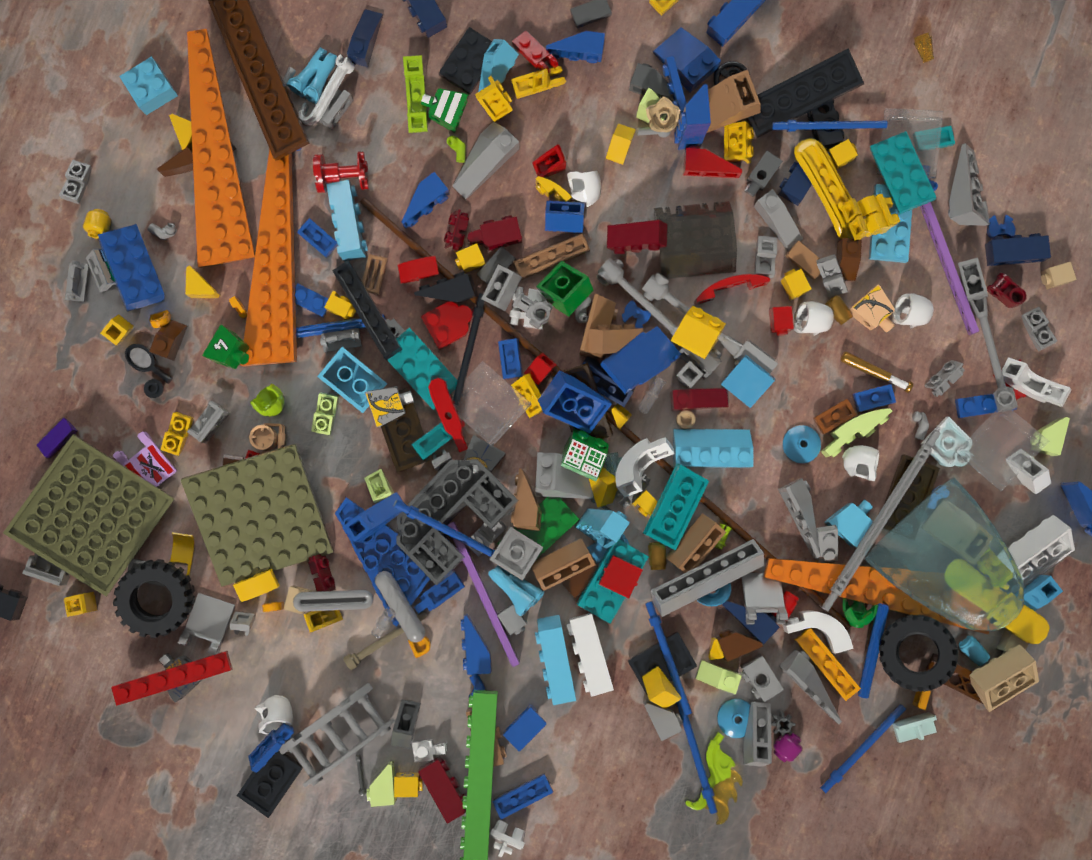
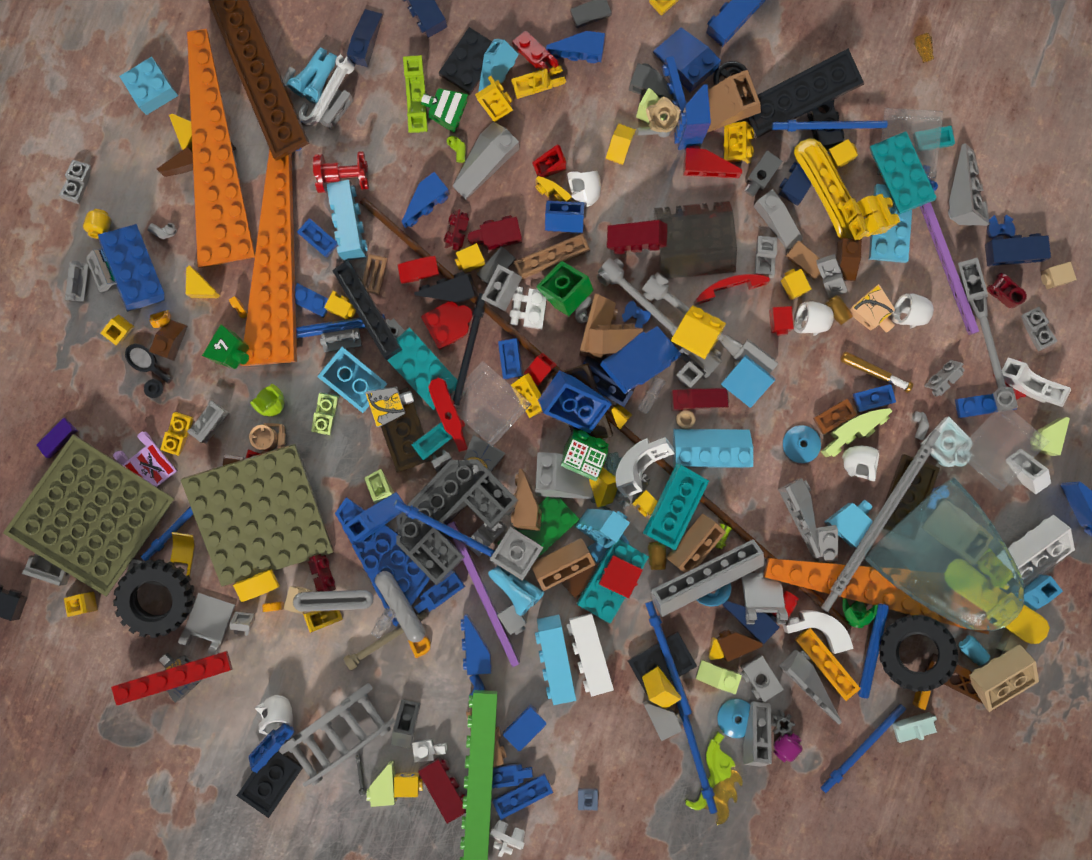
light grey connector [512,292,553,329] -> none
none -> blue bar [141,506,193,561]
none -> blue hinge [492,764,533,789]
none -> sand blue tile [578,788,598,811]

